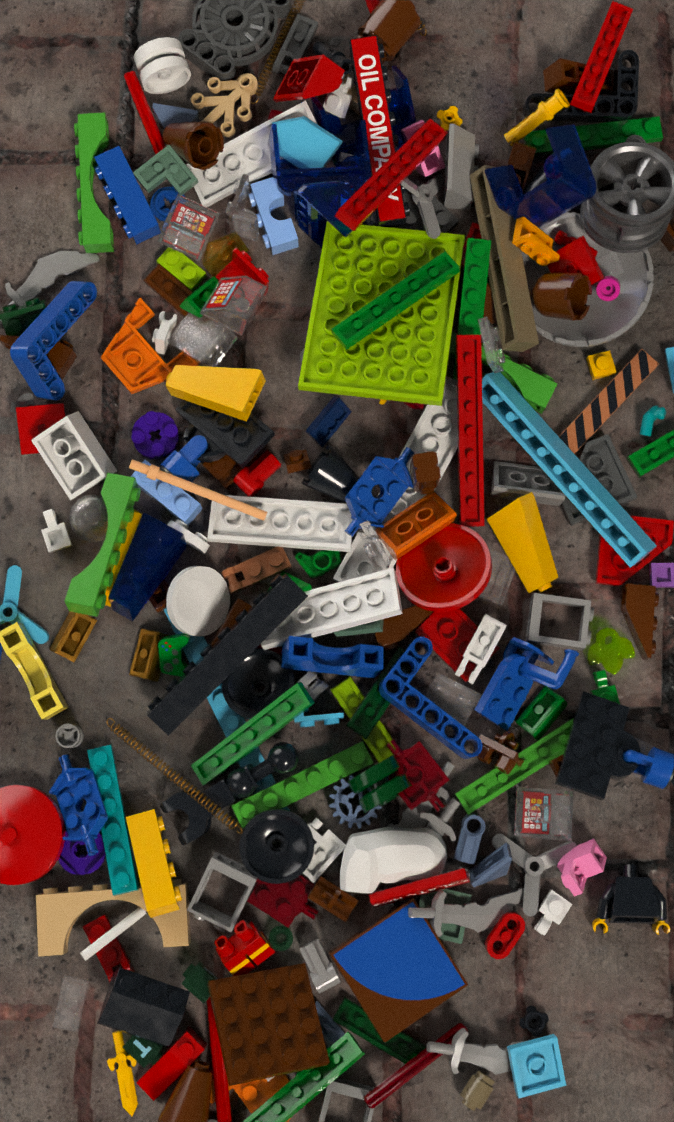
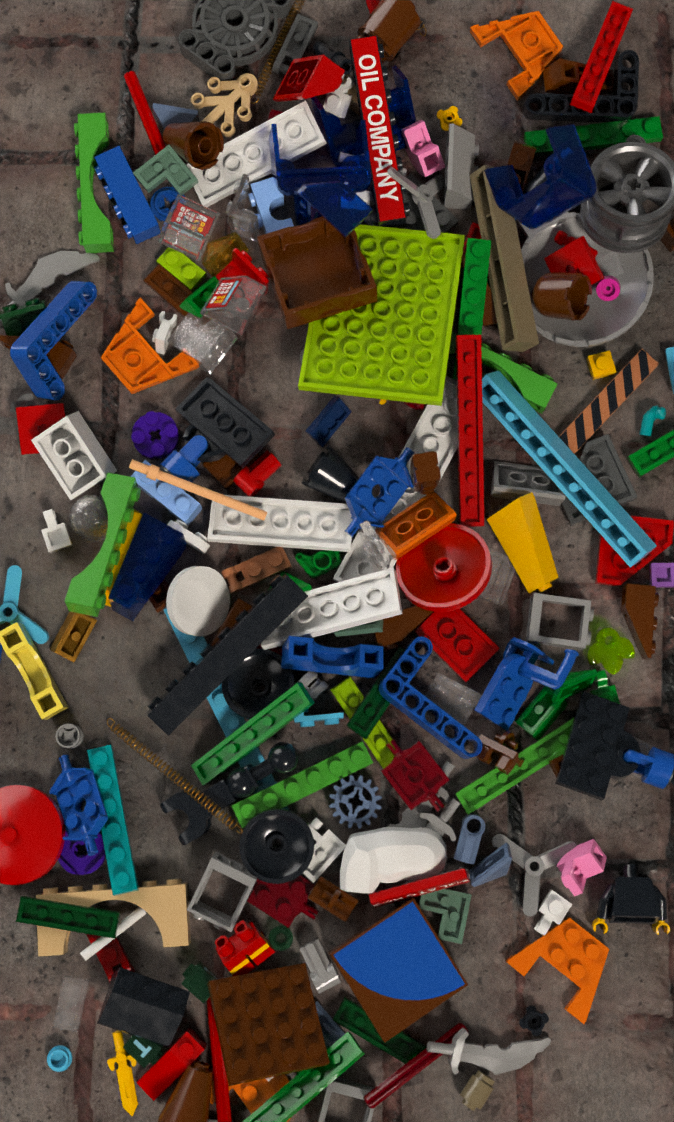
yellow brick [126,809,182,918] -> none
pearl gold slope [129,629,169,682] -> none
white wheel [134,37,191,94] -> none
green piece [158,633,190,677] -> none
yellow slope [166,365,266,422] -> none
medium azure tile [272,116,343,180] -> none
reddish brown plate [283,449,311,474] -> none
green plate [331,251,460,350] -> none
red plate [335,119,448,231] -> none
dark green wheel [347,755,412,813] -> none
light grey sword [408,887,524,937] -> none
white hinge [455,614,507,684] -> none
clear plate [478,317,506,373] -> none
red plate [485,912,525,959] -> none
yellow pin [504,89,570,146] -> none
medium azure plate [507,1034,566,1098] -> none
light orange bracket [512,216,560,266] -> none
clear slope [514,787,574,841] -> none
none -> dark green tile [16,896,121,938]
none -> medium azure plate [47,1045,73,1072]
none -> reddish brown tile [257,209,377,330]
none -> orange wing [470,11,563,101]
none -> orange wing [506,917,609,1024]
none -> green slope [551,669,598,703]

